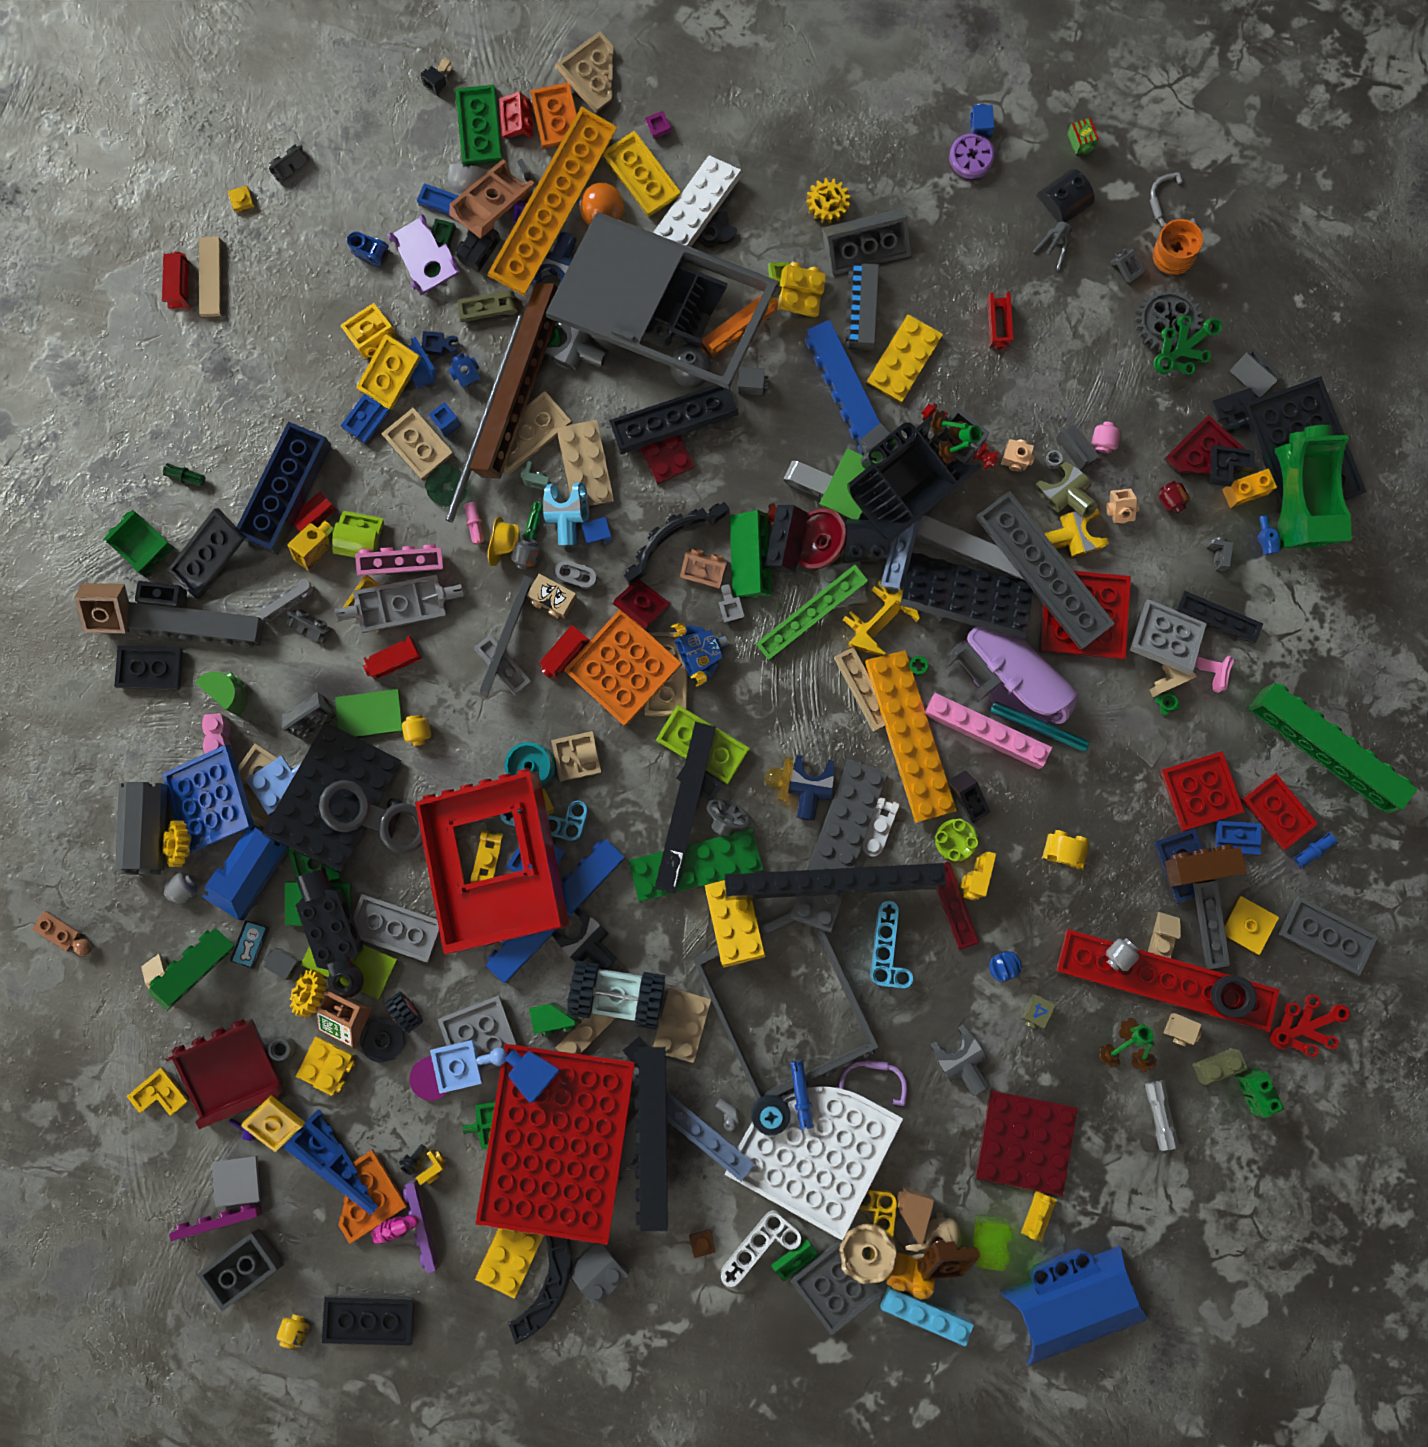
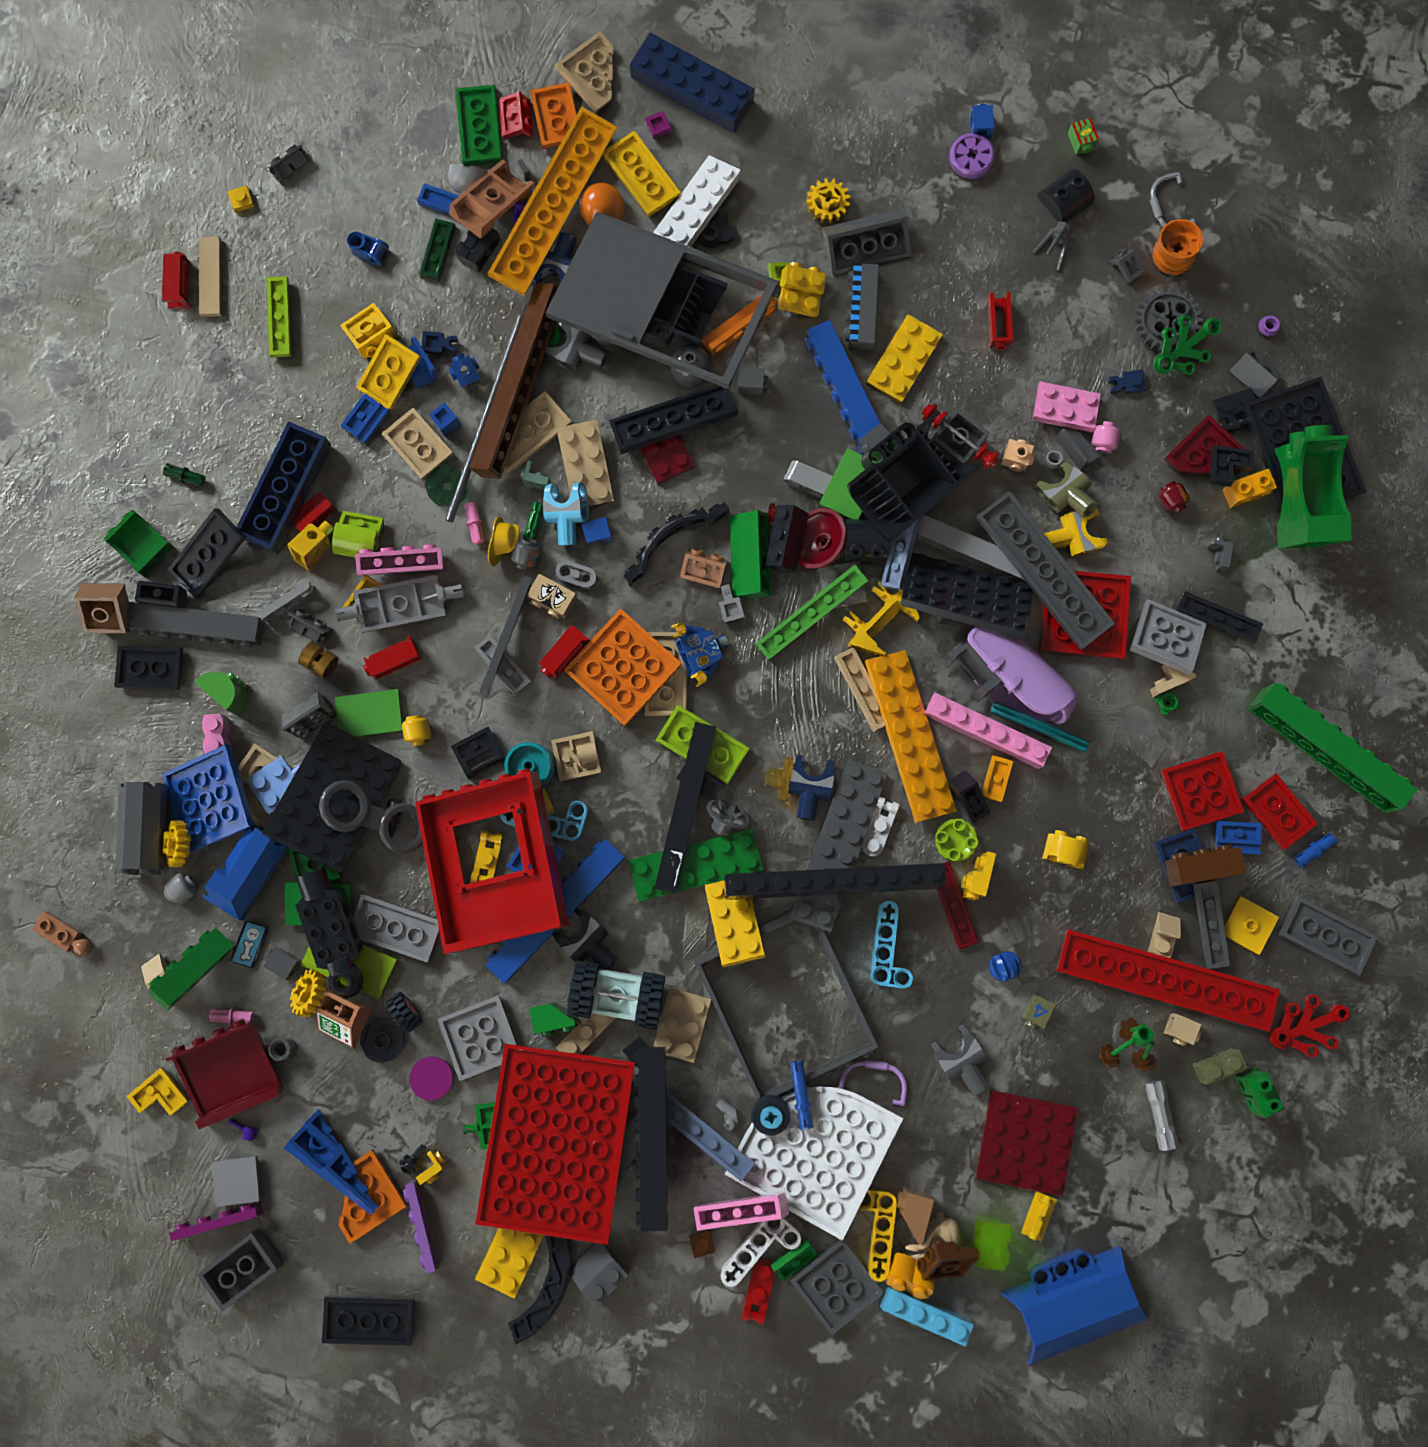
yellow plate [241,1096,305,1152] -> none
yellow head [277,1314,310,1350] -> none
yellow plate [296,1036,356,1096] -> none
dark pink hinge [370,1215,419,1244] -> none
piece [387,214,460,295] -> none
black piece [420,57,453,96] -> none
light blue plate [430,1039,507,1094] -> none
olive plate [457,291,517,322] -> none
blue torso [505,1050,561,1103] -> none
dark red plate [613,579,671,629] -> none
tan plate [839,1224,897,1284] -> none
green bush [909,656,928,676] -> none
plant [930,410,982,464] -> none
light nougat brick [1106,489,1139,524] -> none
light grey head [1106,938,1139,971] -> none
bright pink piece [1194,656,1234,693] -> none
black tyre [1210,976,1256,1017] -> none
blue piece [1257,515,1281,555] -> none
none -> bright pink axle [209,1008,254,1025]
none -> lime plate [267,276,292,358]
none -> pearl gold wheel [298,641,339,679]
none -> black plate [451,726,506,780]
none -> dark blue brick [630,32,754,133]
none -> bright pink brick [694,1192,789,1230]
none -> red plate [741,1258,775,1325]
none -> light orange plate [982,755,1013,803]
none -> bright pink plate [1032,381,1100,433]
none -> dark blue plate [1108,369,1147,394]
none -> medium lavender plate [1259,316,1280,337]

